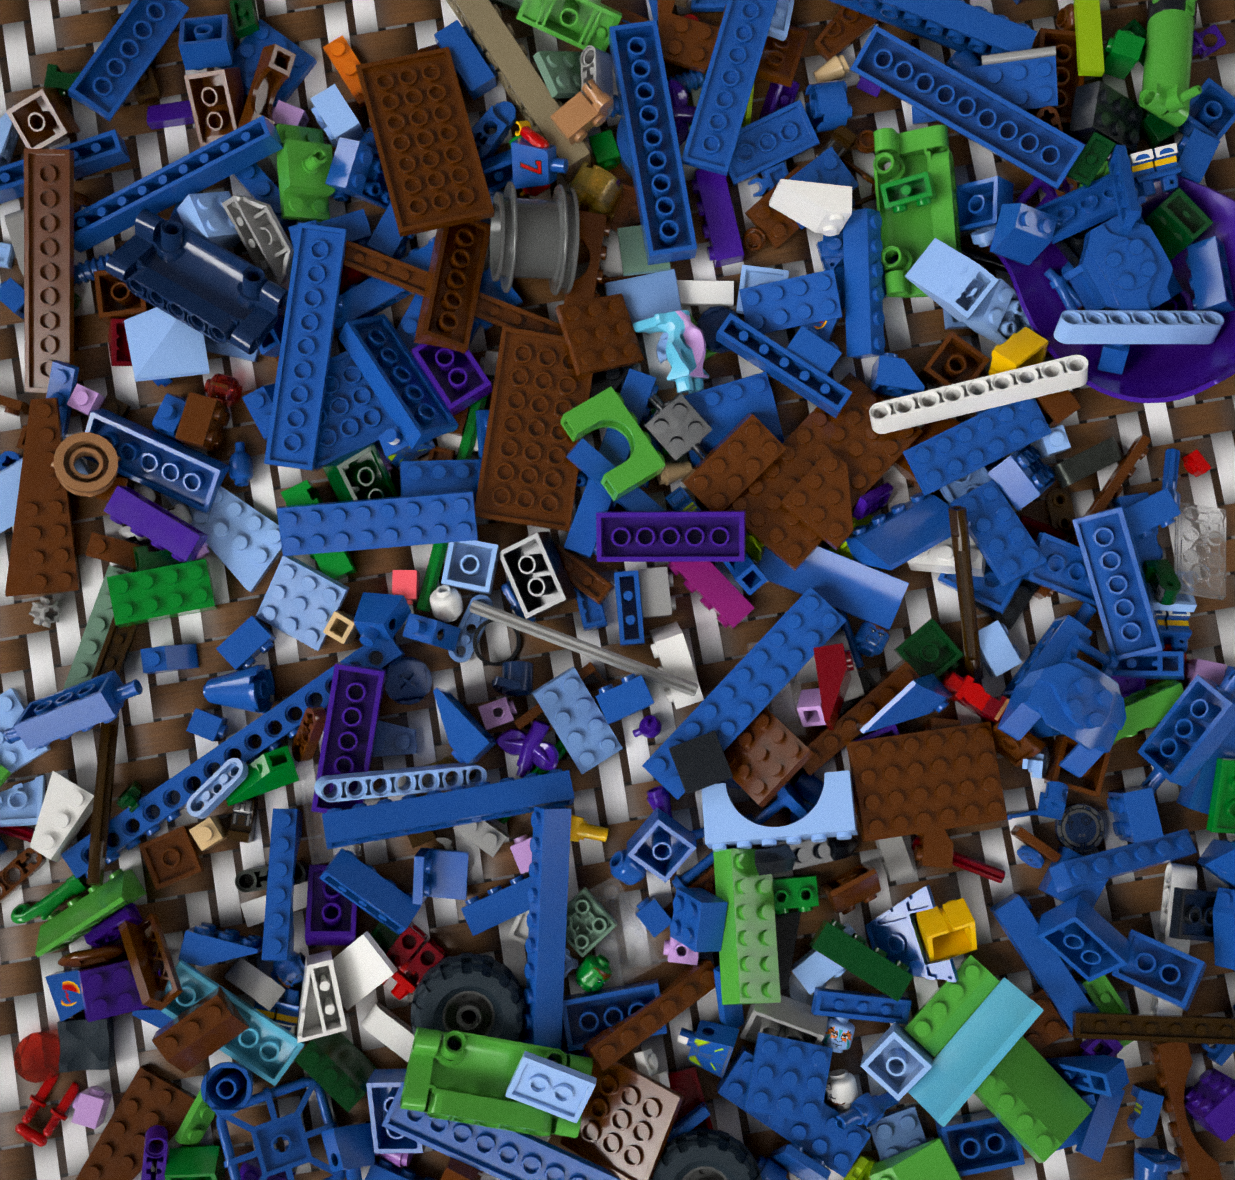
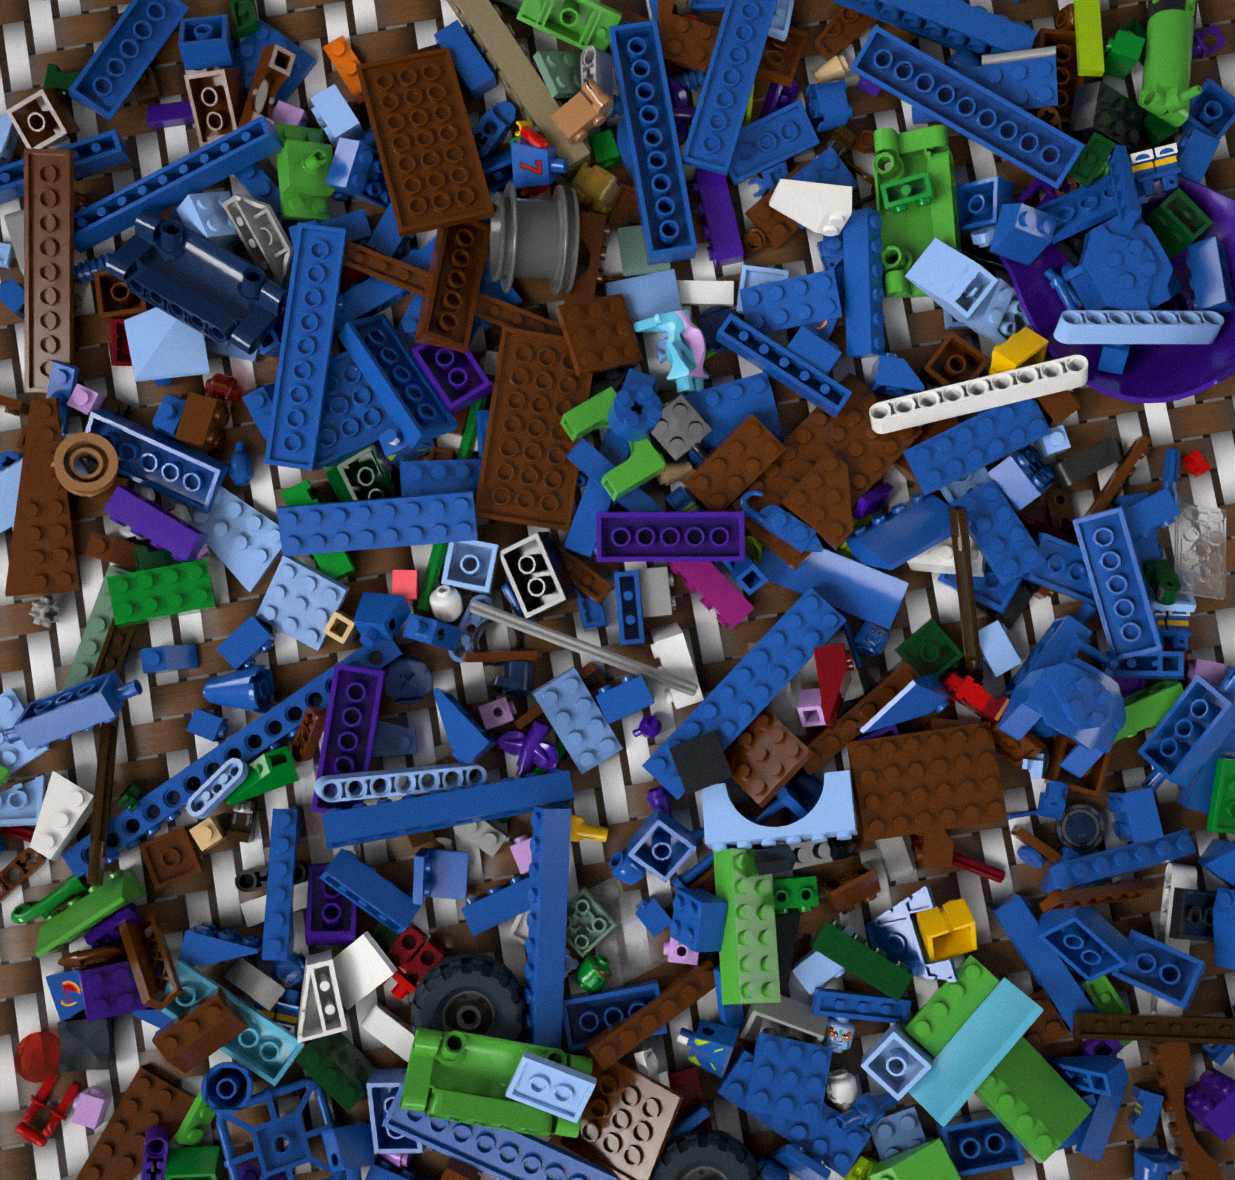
none -> reddish brown tile [461,648,537,663]
none -> blue brick [607,385,662,442]
none -> blue plate [740,490,823,553]
none -> reddish brown plate [1039,877,1157,913]

